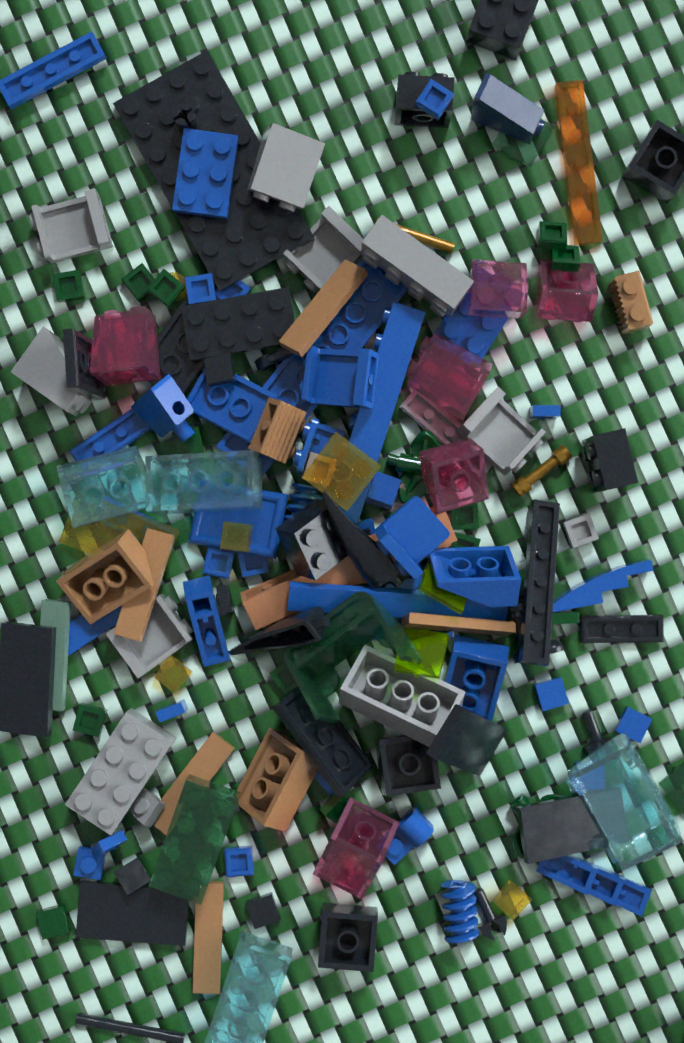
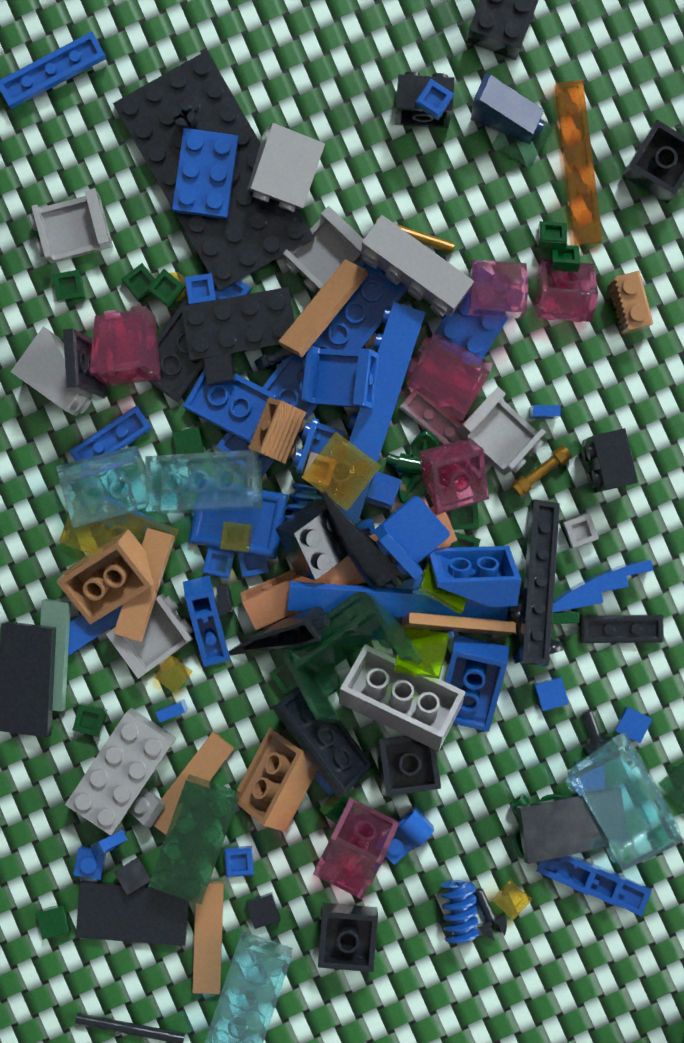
blue torso [131,374,195,443] -> none
black tile [426,704,508,776] -> none

